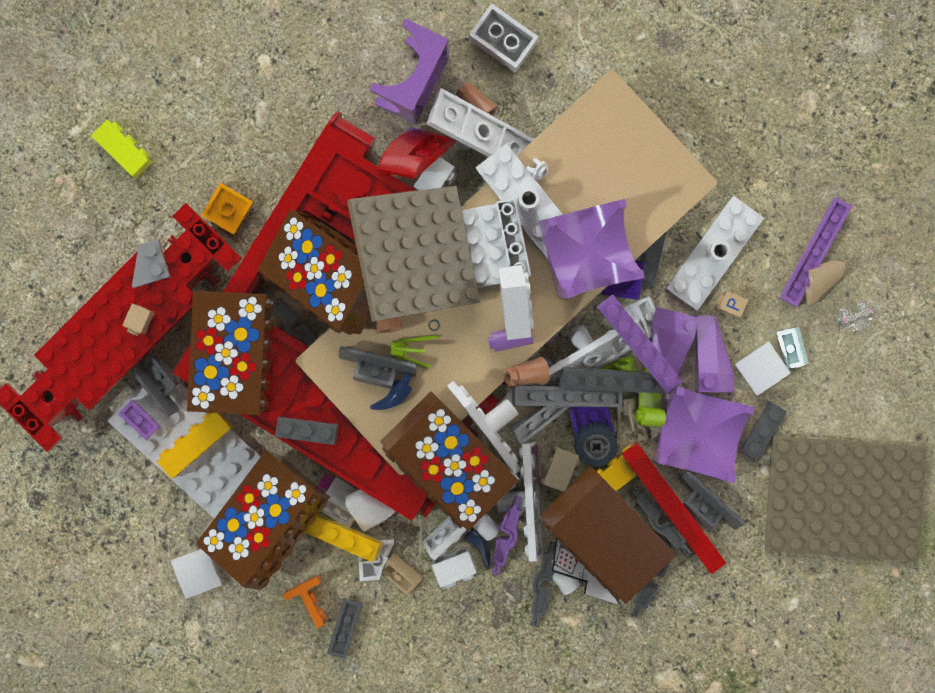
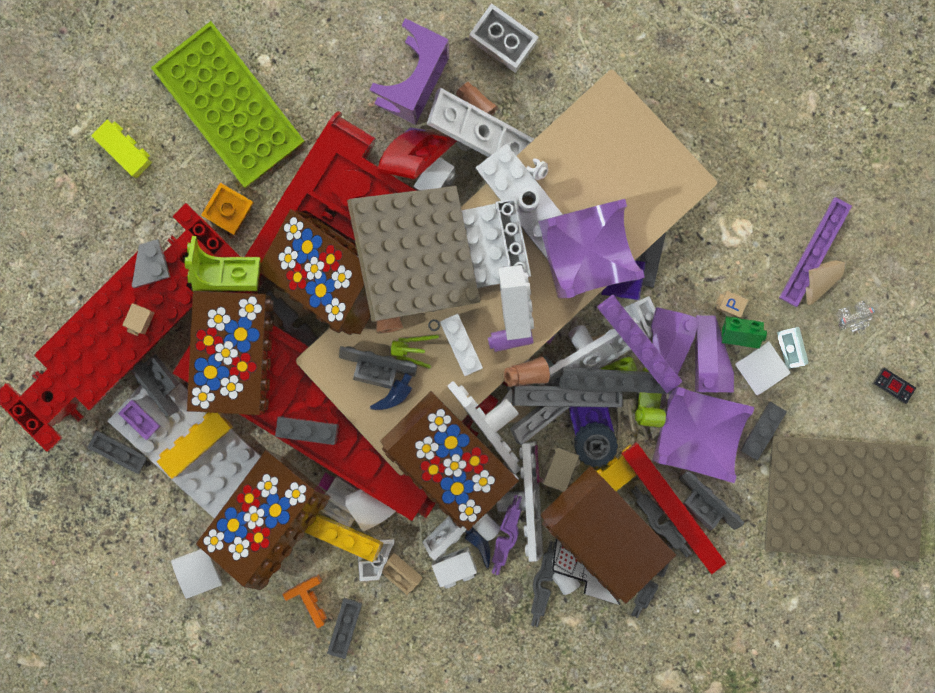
white plate [665,196,764,311] -> none
none -> dark grey plate [87,430,148,474]
none -> lime plate [151,21,305,189]
none -> lime bracket [185,236,261,291]
none -> white brick [440,314,483,376]
none -> green brick [721,316,767,349]
none -> tile [872,367,916,404]

